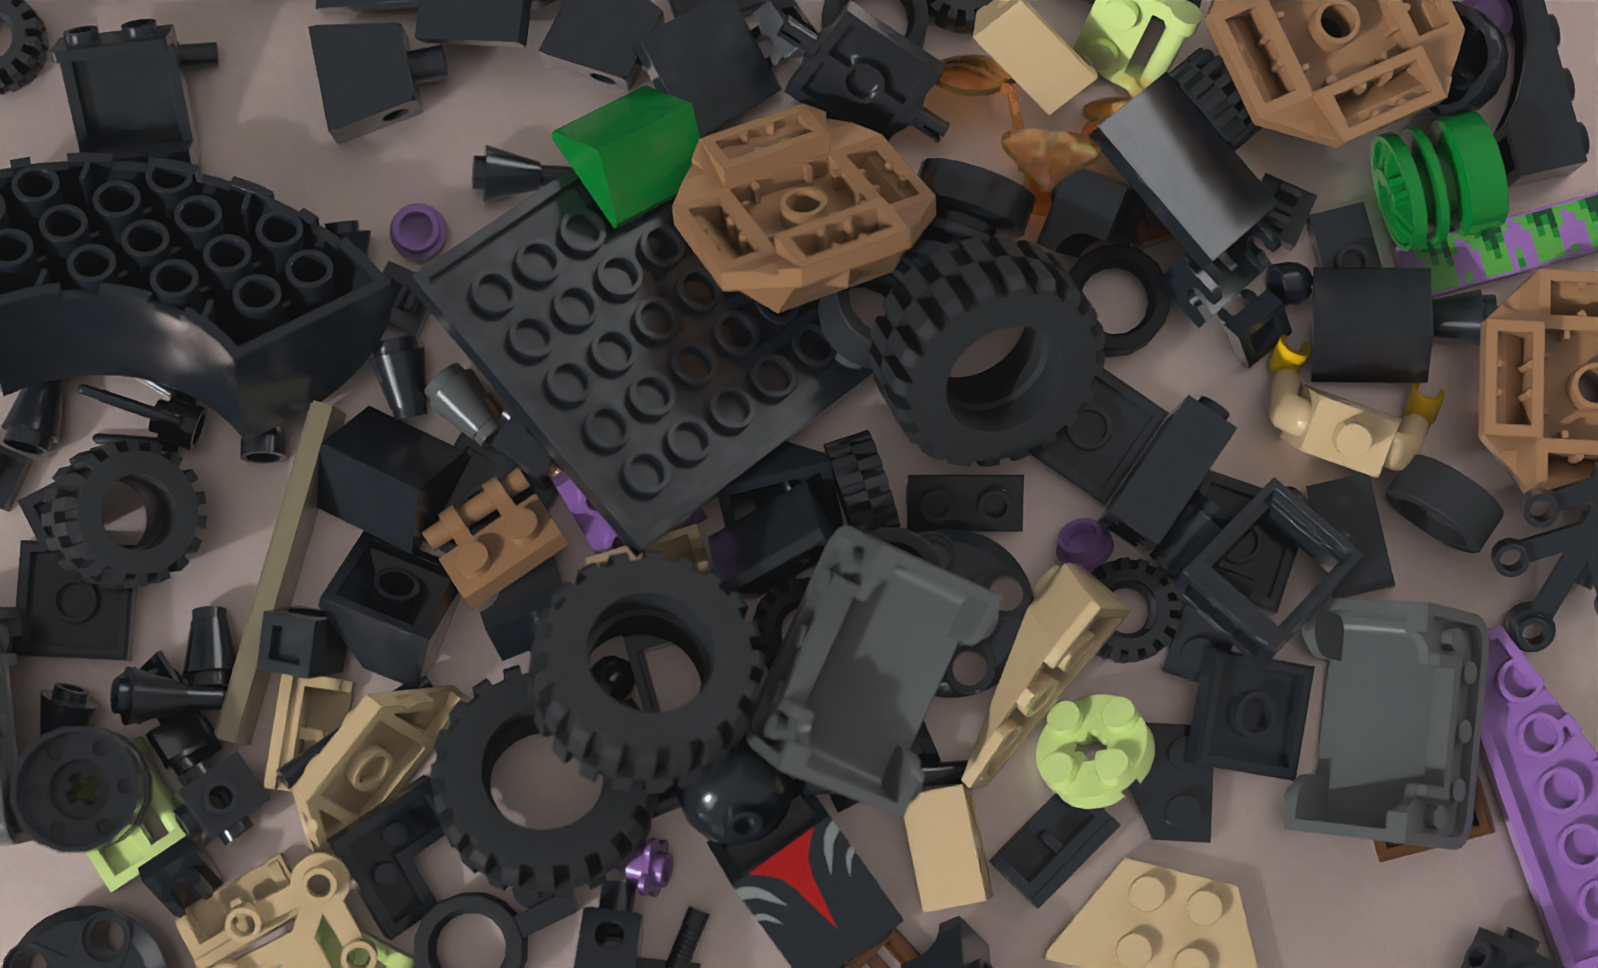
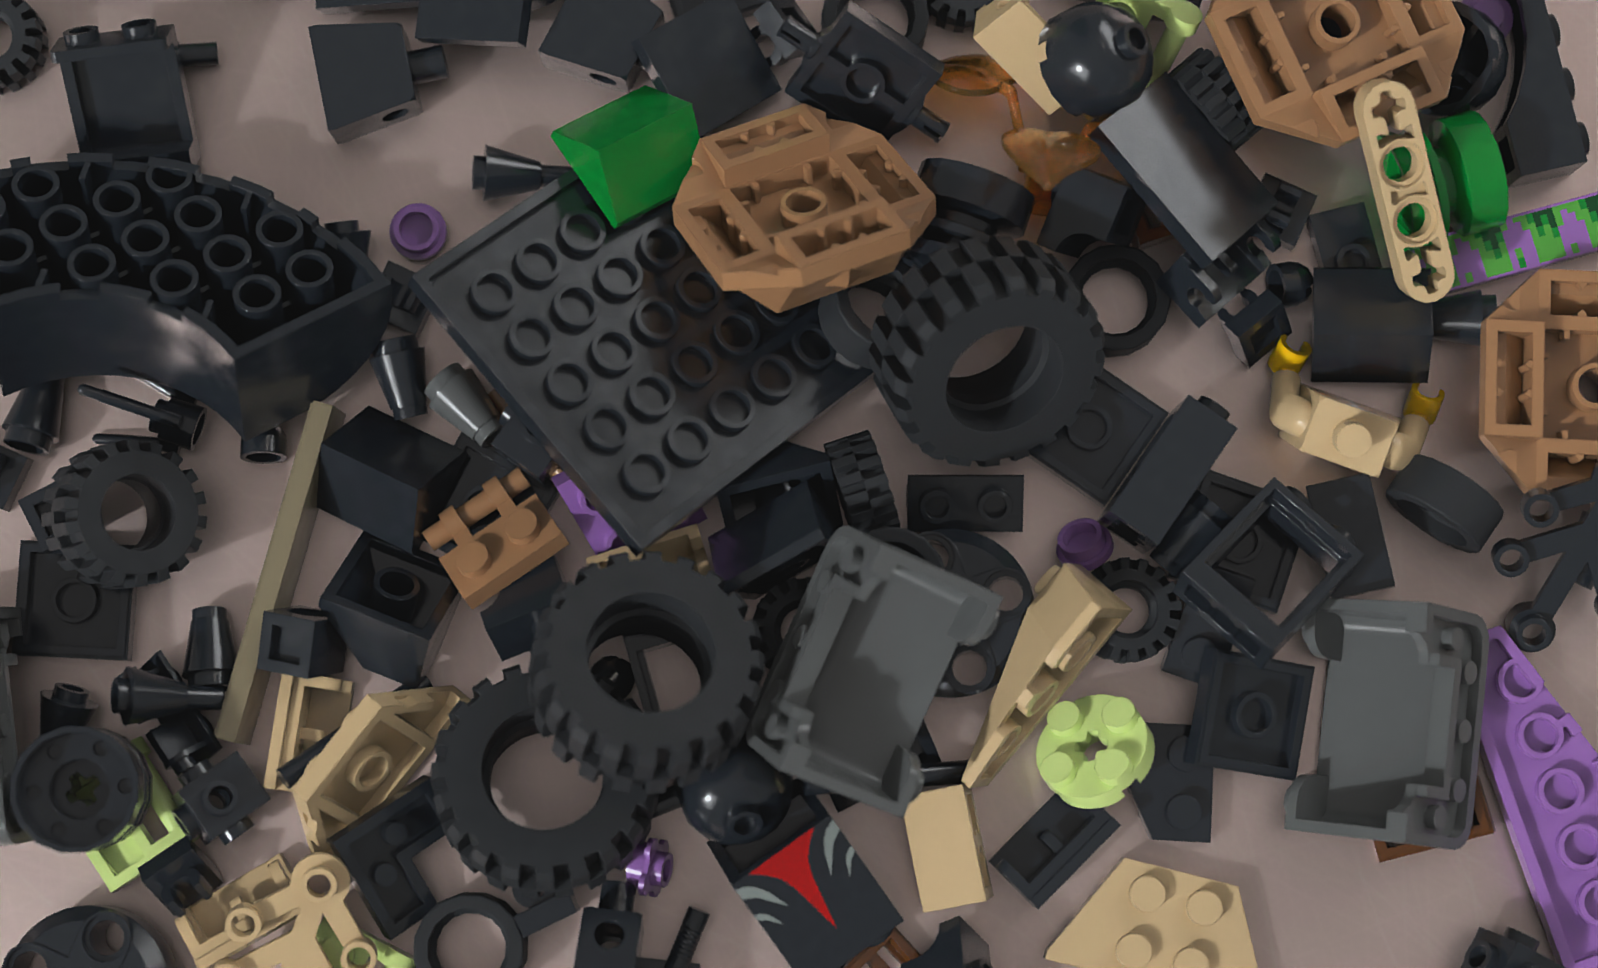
none -> black cylinder [1038,1,1154,122]
none -> tan beam [1354,78,1455,303]

